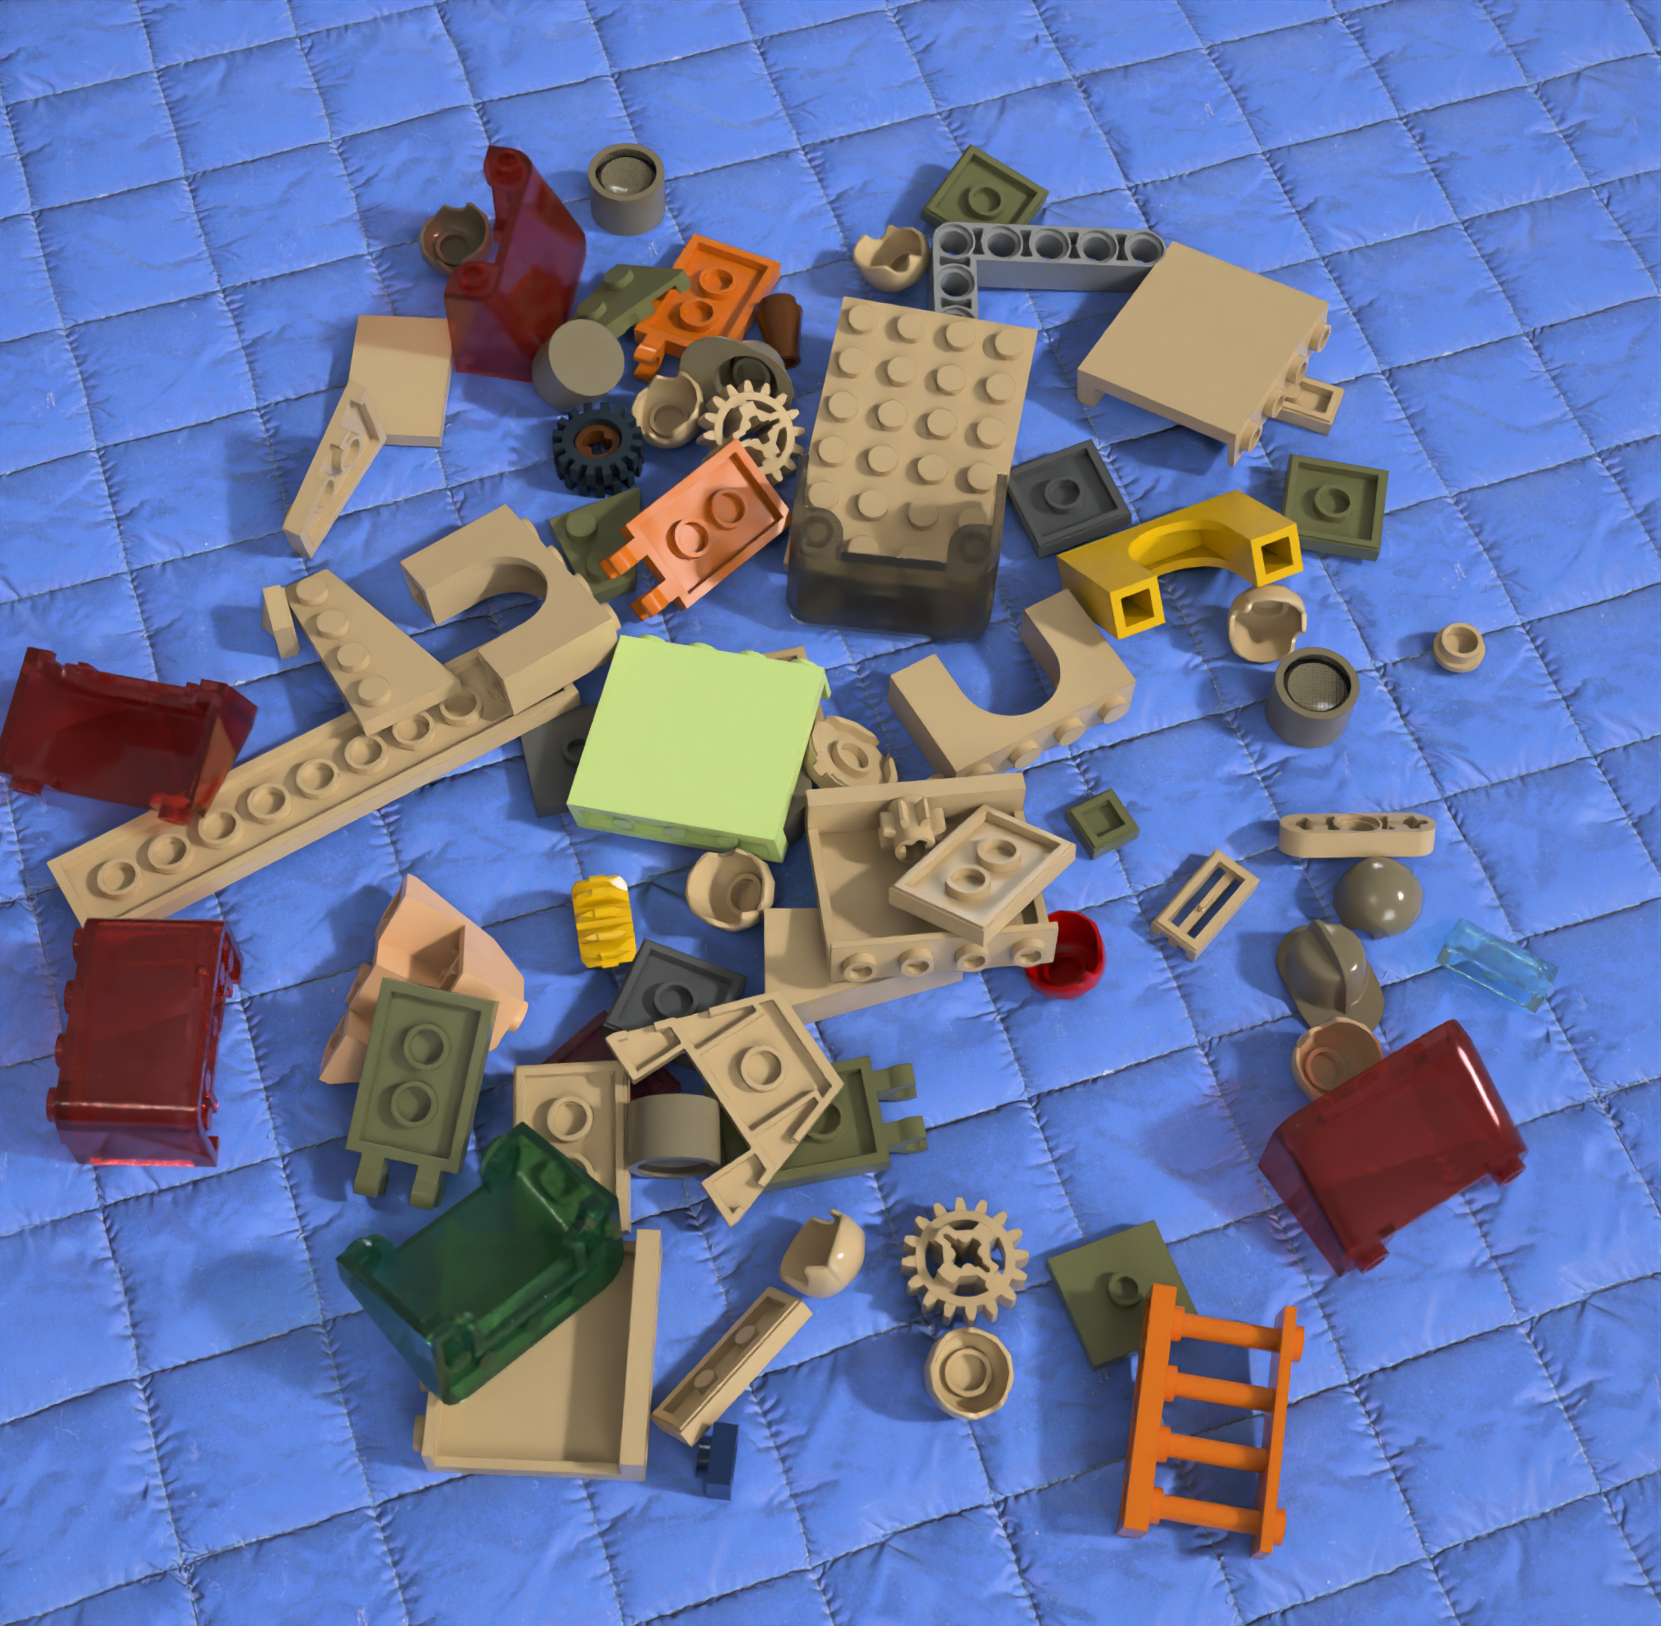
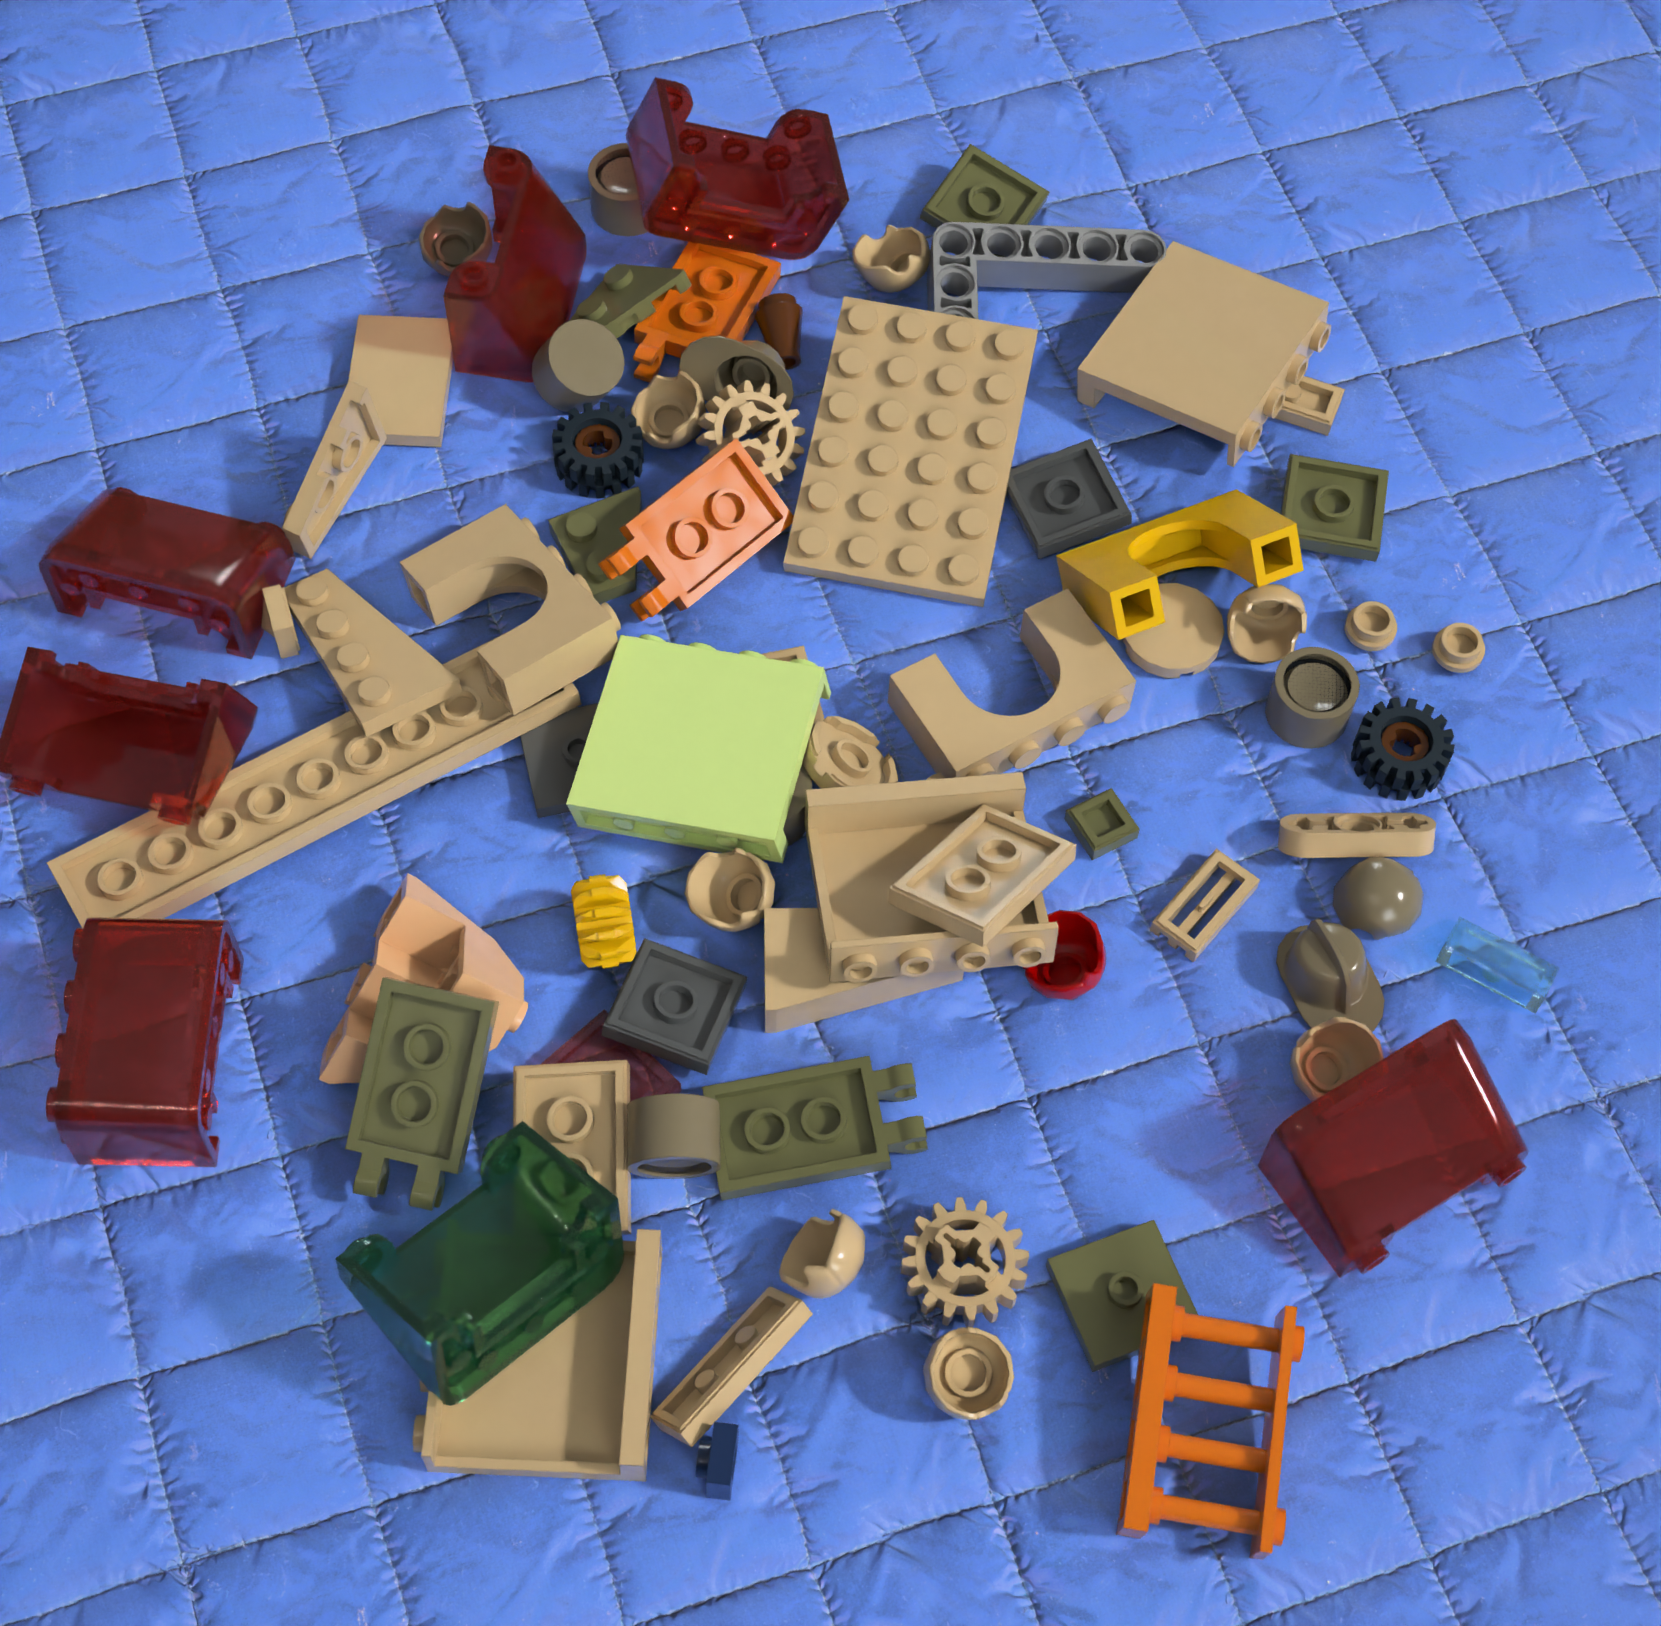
tan wing [605,989,844,1229] -> none
clear smoke windscreen [785,454,1008,643] -> none
tan gear [878,795,947,864] -> none
none -> clear red windscreen [39,487,296,659]
none -> clear red windscreen [625,77,849,260]
none -> tan tile [1123,583,1224,678]
none -> tan plate [1344,601,1397,651]
none -> black bush [1351,698,1455,801]

